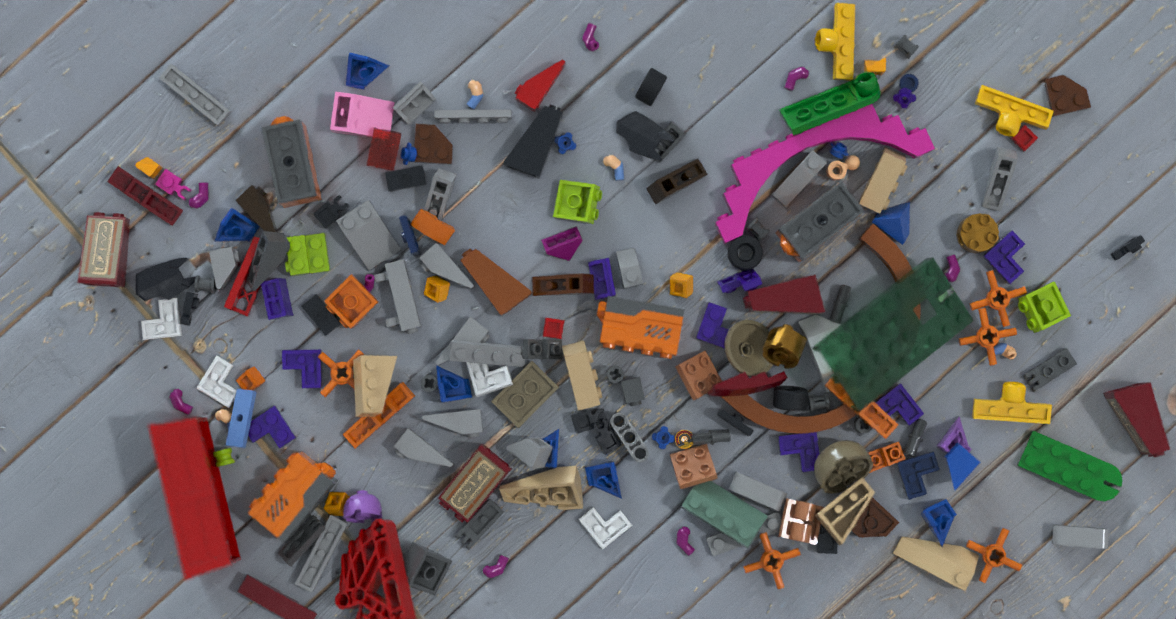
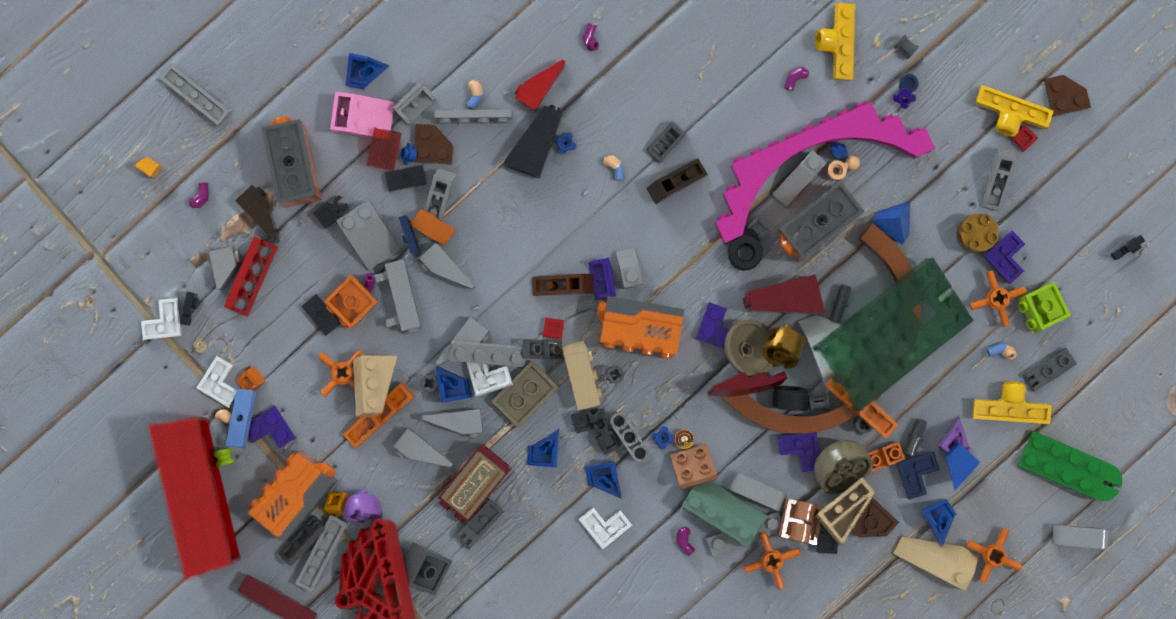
slope [77,212,130,287] -> none
dark red slope [107,166,183,226] -> none
black shield [135,258,195,301] -> none
dark pink plate [155,169,192,200] -> none
magenta arm [169,389,193,415] -> none
dark grey bush [194,276,216,294] -> none
blue slope [215,207,260,242] -> none
dark grey slope [246,231,290,291] -> none
dark purple hinge [261,278,294,320] -> none
dark purple plate [282,349,322,388] -> none
lime plate [285,233,330,276] -> none
light orange slope [423,275,450,303] -> none
dark orange slope [461,248,532,316] -> none
magenta arm [483,555,509,578] -> none
tan wedge [499,466,583,510] -> none
light grey slope [506,438,553,469] -> none
magenta slope [541,227,583,261] -> none
lime plate [553,180,602,224] -> none
black shield [616,111,674,161] -> none
dark grey brick [621,377,645,406] -> none
black tyre [635,68,667,106] -> none
light orange slope [670,272,693,298] -> none
nougat plate [675,350,722,401] -> none
dark grey axle [692,429,731,445] -> none
dark purple plate [717,268,762,293] -> none
black plate [717,409,754,436] -> none
green plate [779,72,881,135] -> none
tan wedge [859,147,907,213] -> none
light orange slope [864,58,886,75] -> none
dark purple plate [875,383,924,425] -> none
magenta arm [943,255,960,283] -> none
orange bar [958,308,1017,366] -> none
dark red slope [1103,382,1170,457] -> none

